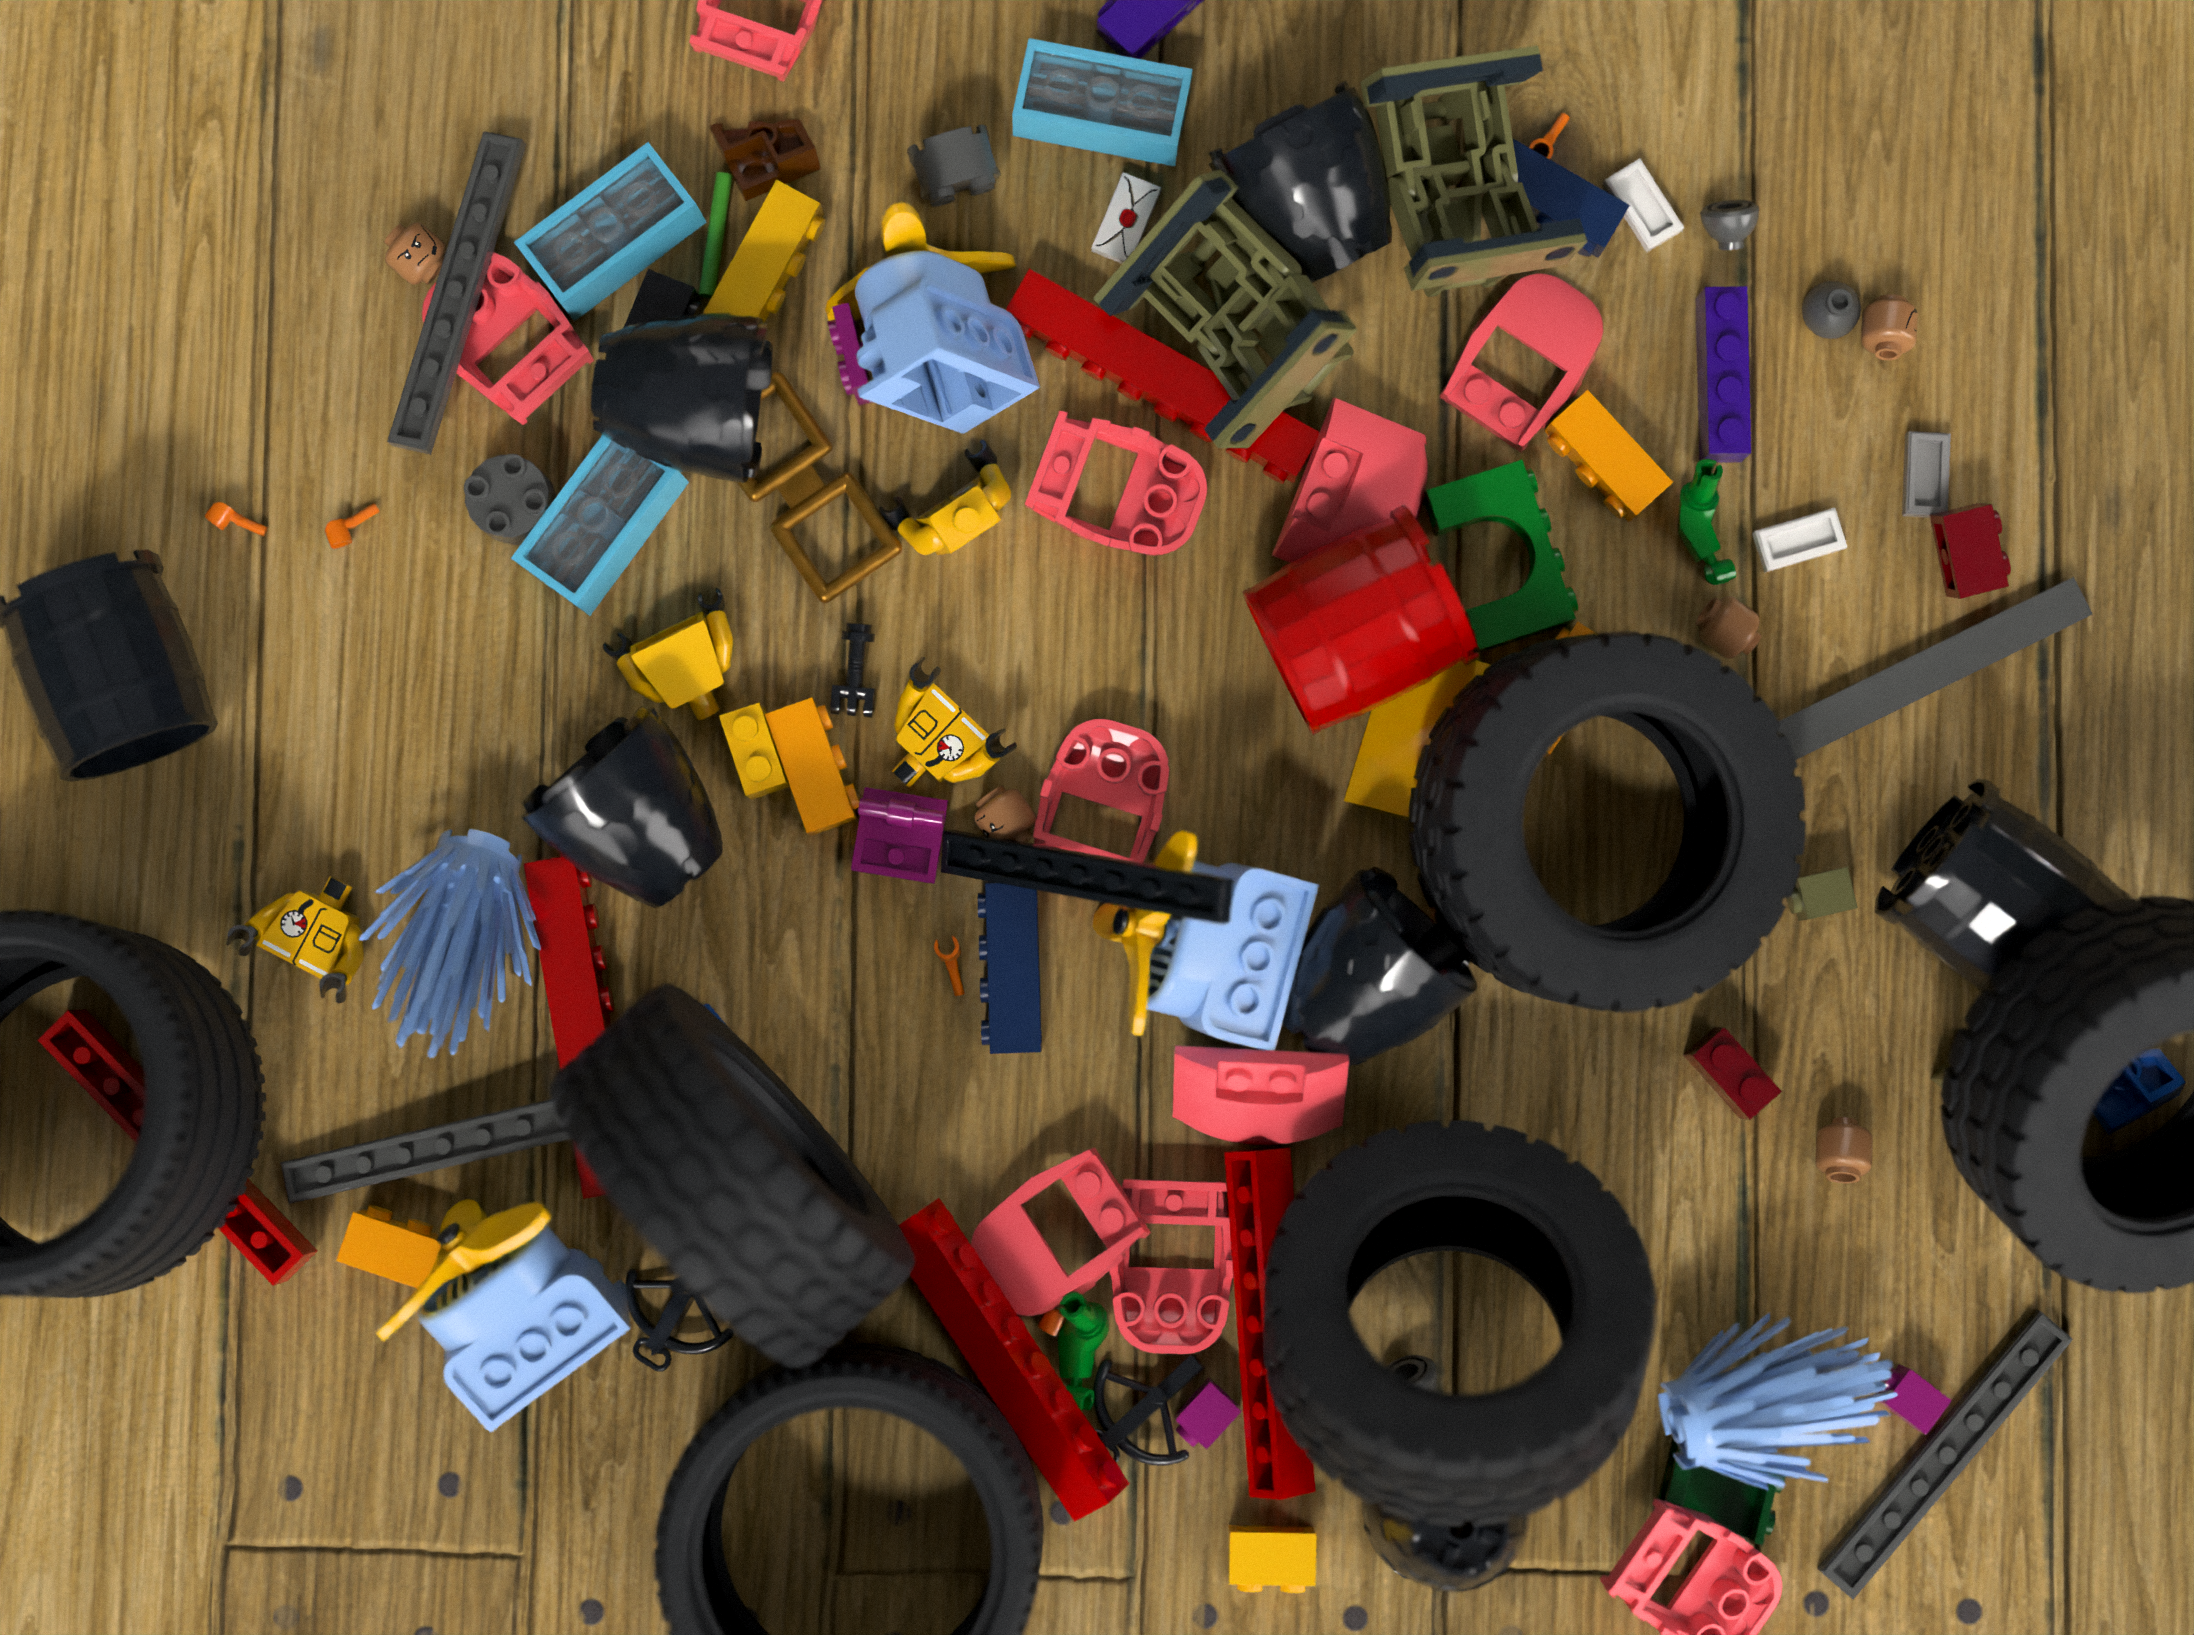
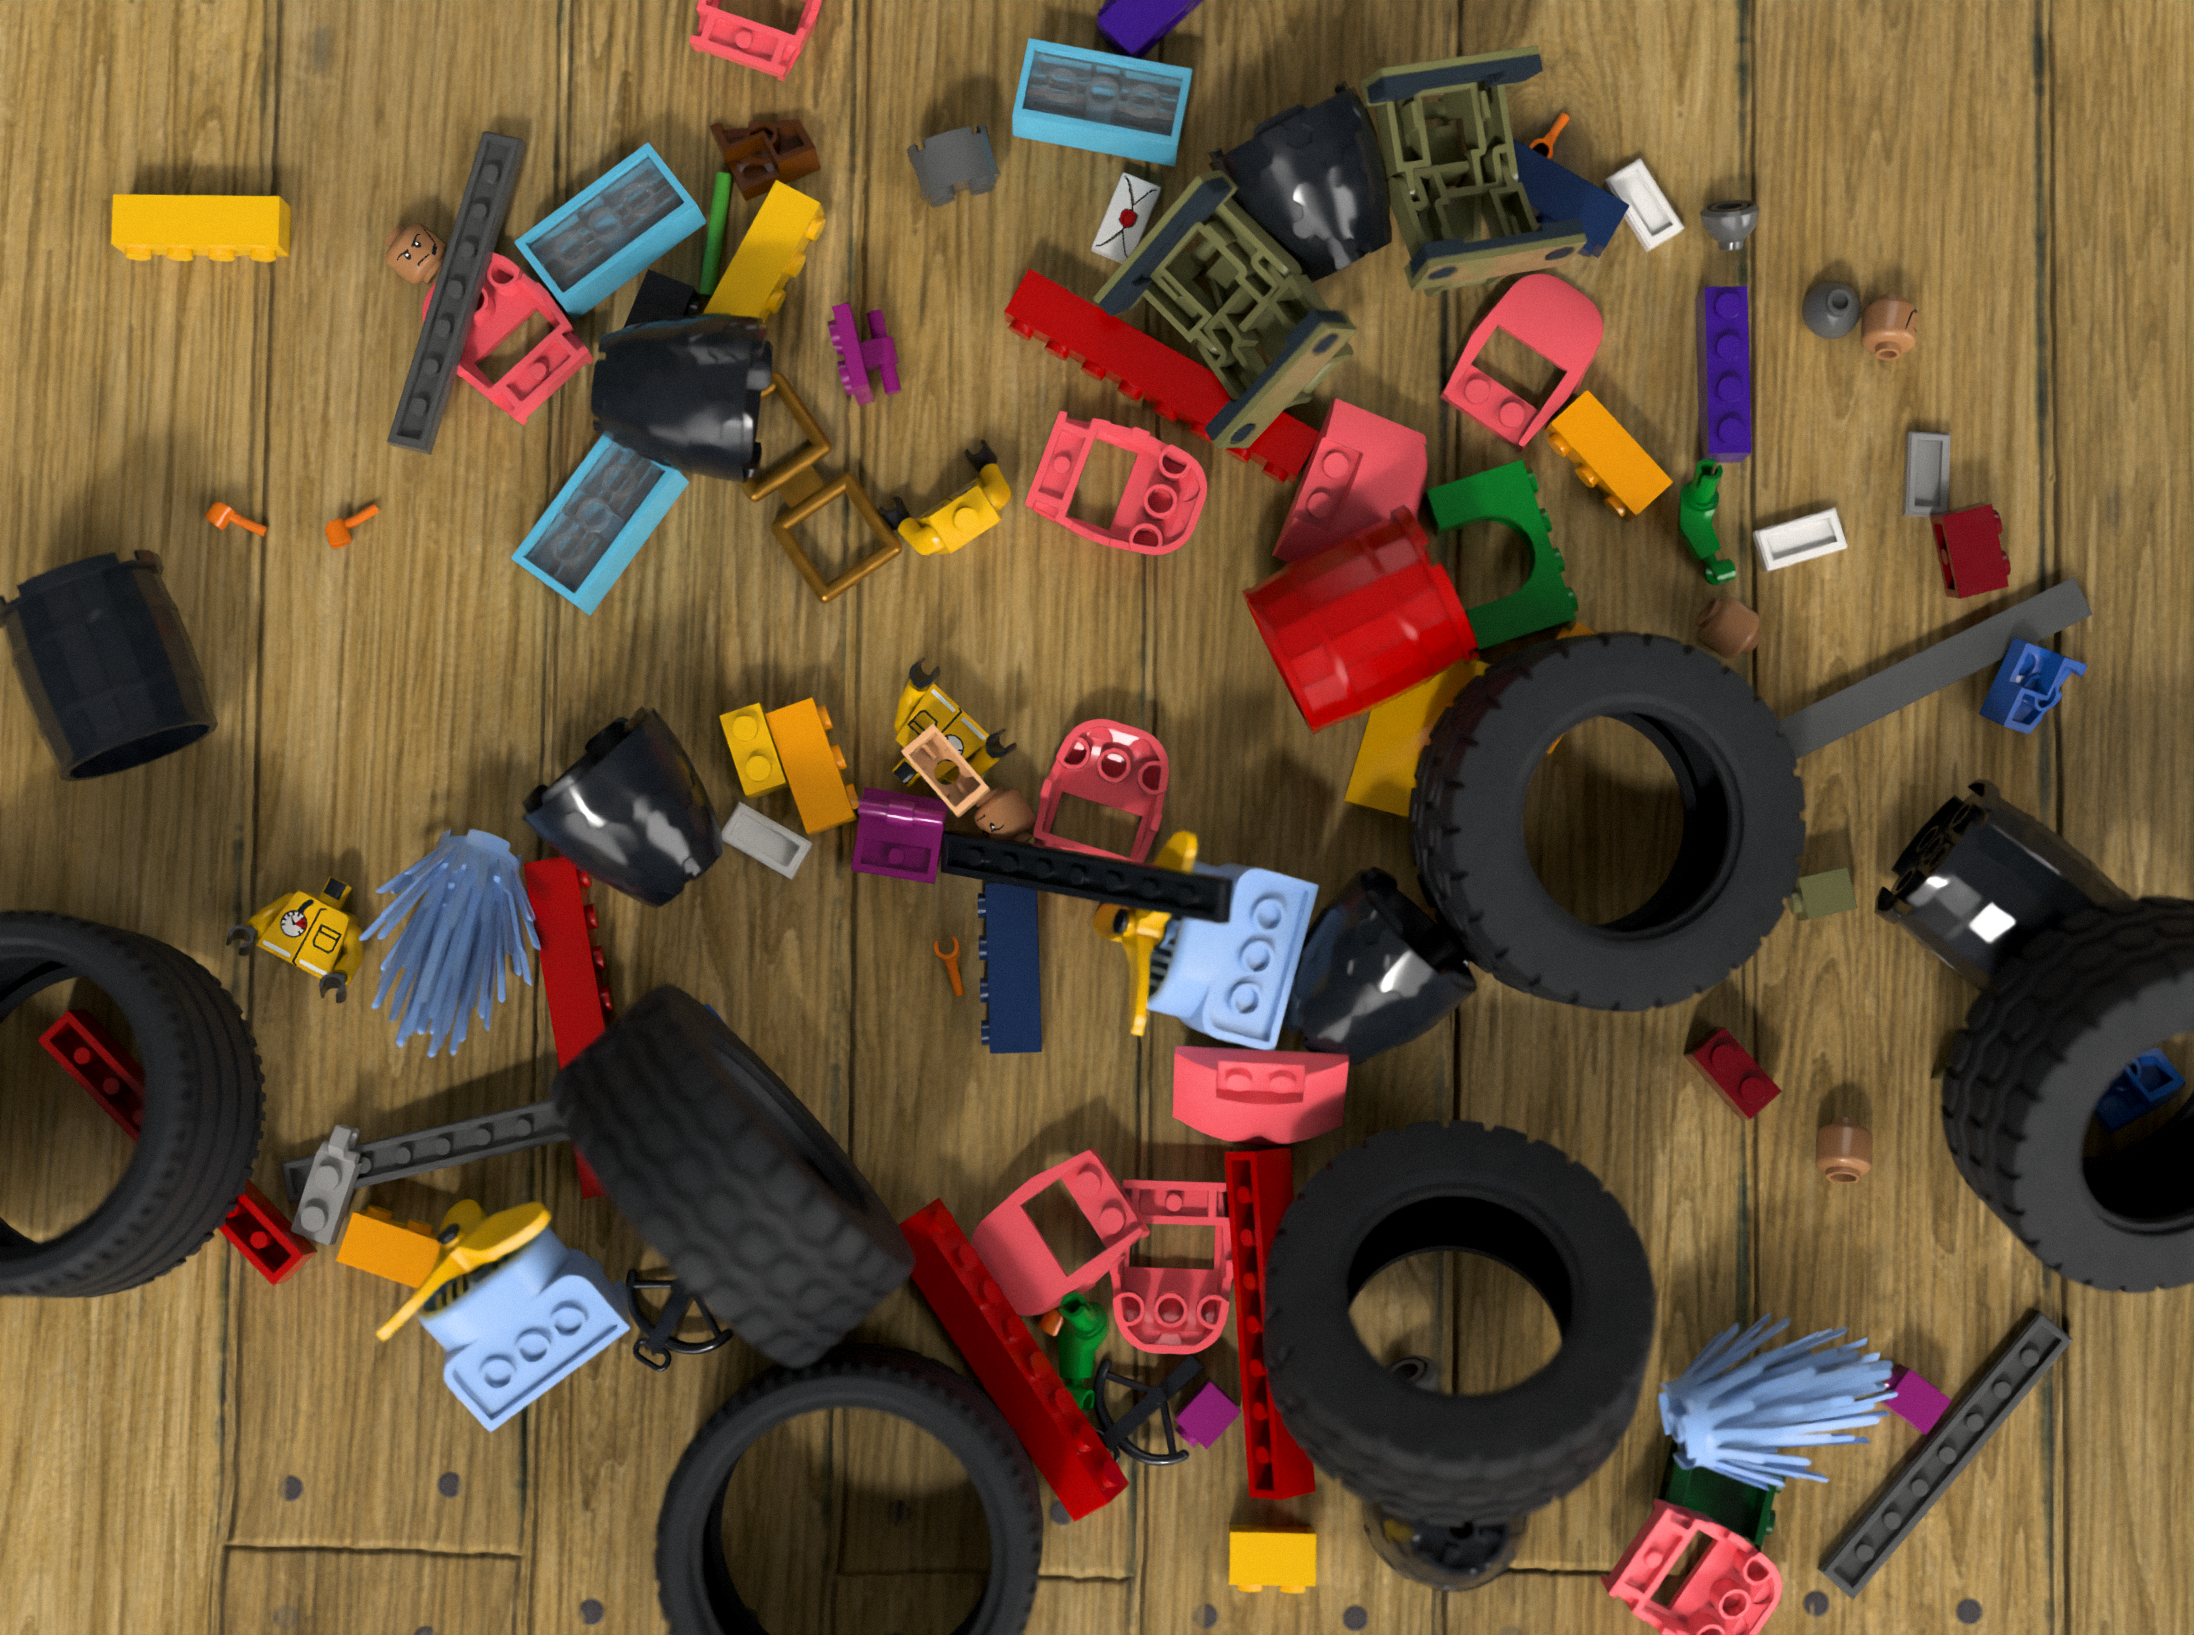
dark grey brick [464,454,557,545] -> none
yellow torso [603,588,733,720] -> none
light blue brick [825,202,1040,434] -> none
black hinge [830,623,876,718] -> none
none -> yellow brick [111,194,291,262]
none -> light grey hinge [290,1123,362,1246]
none -> white tile [721,801,813,880]
none -> light nougat piece [901,724,991,818]
none -> blue slope [1979,637,2088,734]

